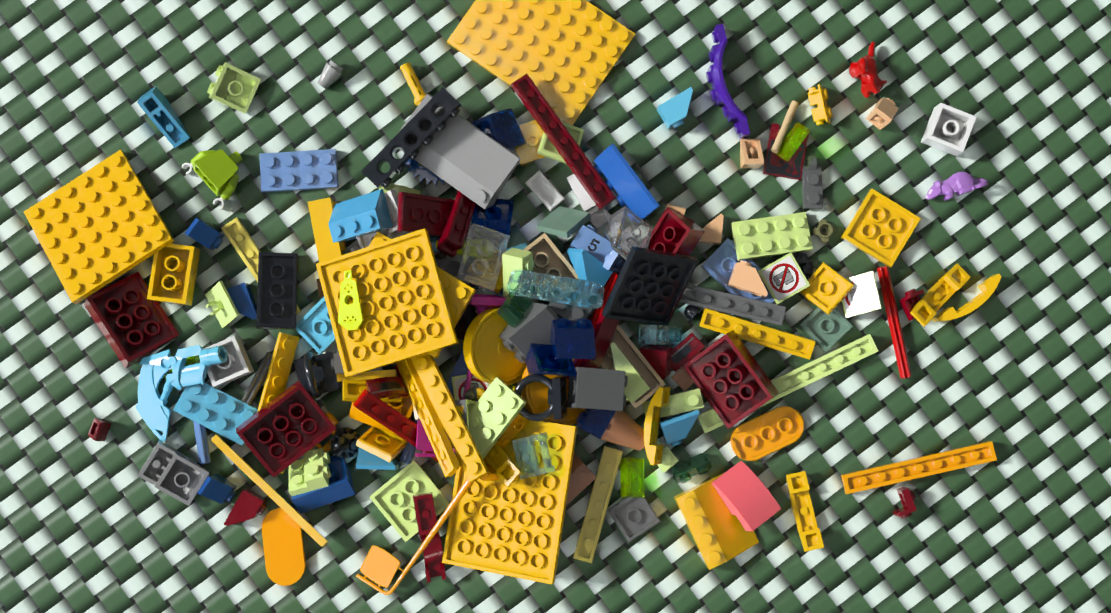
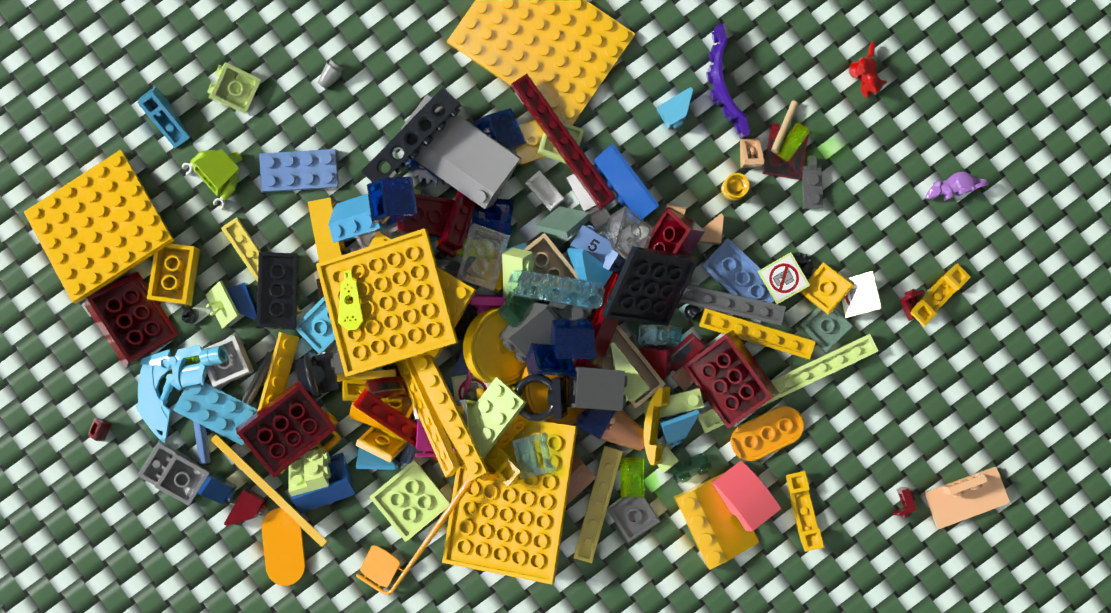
blue slope [185,218,224,251] -> none
black gear [331,427,360,458] -> none
yellow pin [400,62,427,105] -> none
dark red piece [413,492,446,583] -> none
light nougat slope [727,260,768,298] -> none
yellowish green plate [731,212,813,261] -> none
yellow hinge [807,84,833,126] -> none
olive plate [812,219,835,242] -> none
yellow plate [841,189,921,268] -> none
light orange plate [841,441,997,494] -> none
light nougat slope [865,97,899,130] -> none
red axle [877,266,911,379] -> none
white brick [921,103,976,156] -> none
yellow slope [932,274,1001,322] -> none
none -> black hinge [181,308,198,324]
none -> clear blue slope [367,176,418,226]
none -> yellow wheel [721,173,749,201]
none -> light nougat bracket [924,467,1010,529]

